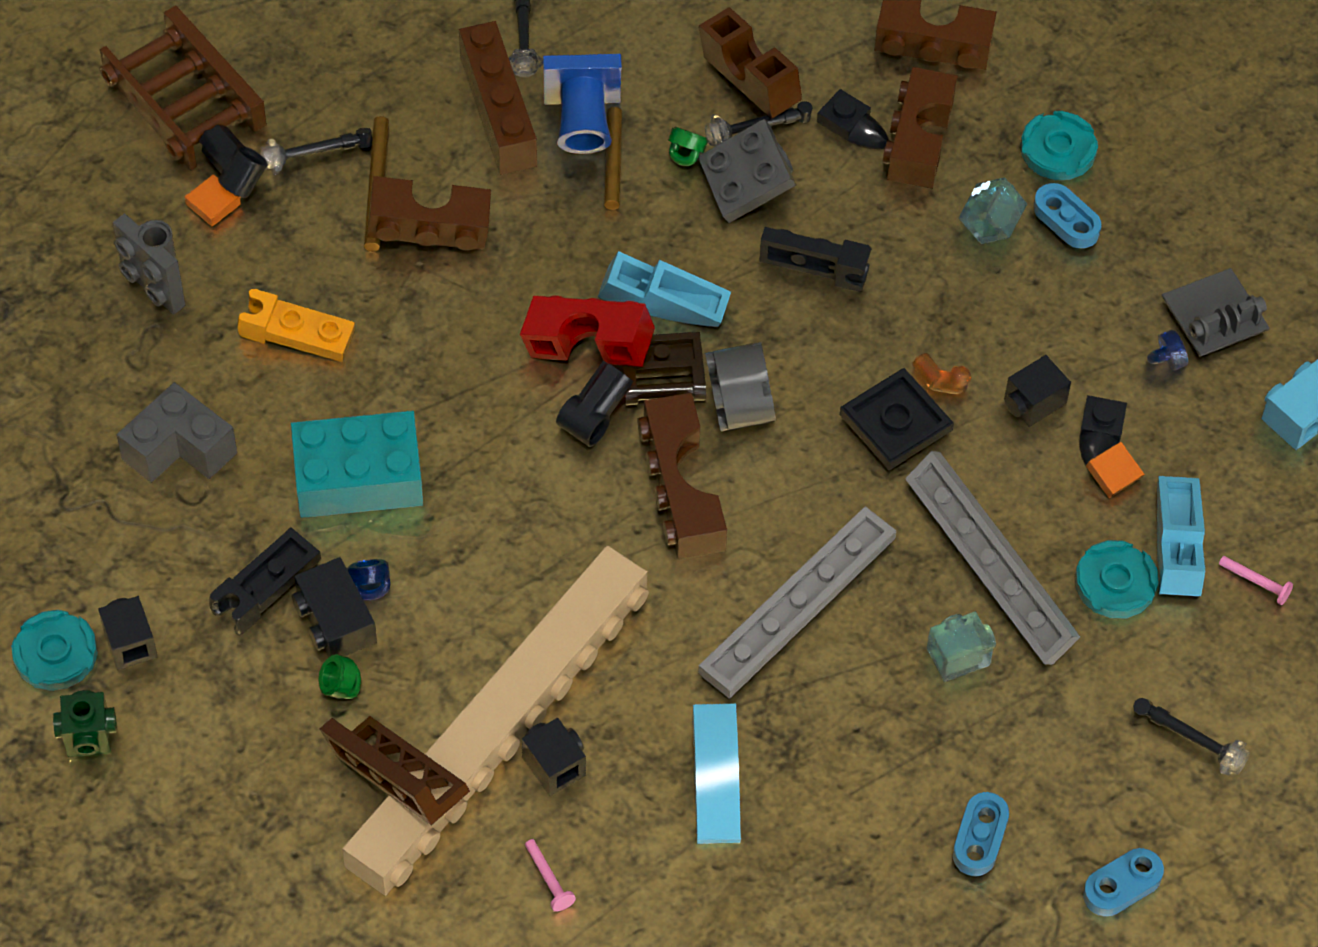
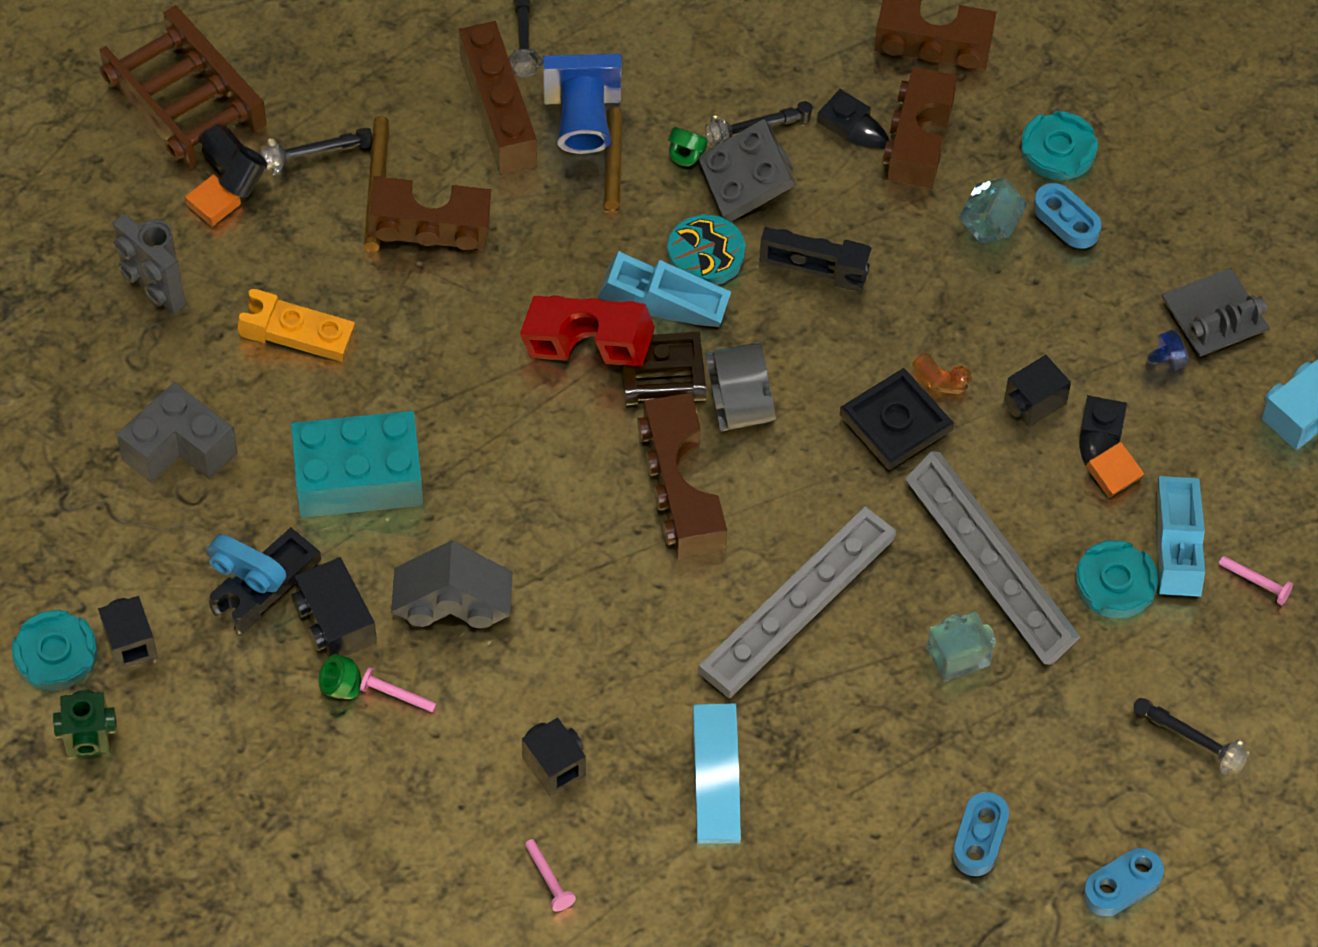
reddish brown fence [319,716,470,826] -> none
tan brick [342,546,649,896] -> none
clear blue tile [347,559,391,600] -> none
black piece [556,360,633,447] -> none
reddish brown arch [699,7,802,119] -> none
none -> dark azure plate [206,534,286,593]
none -> bright pink pin [360,667,437,713]
none -> dark grey brick [391,540,513,629]
none -> teal tile [667,214,746,285]

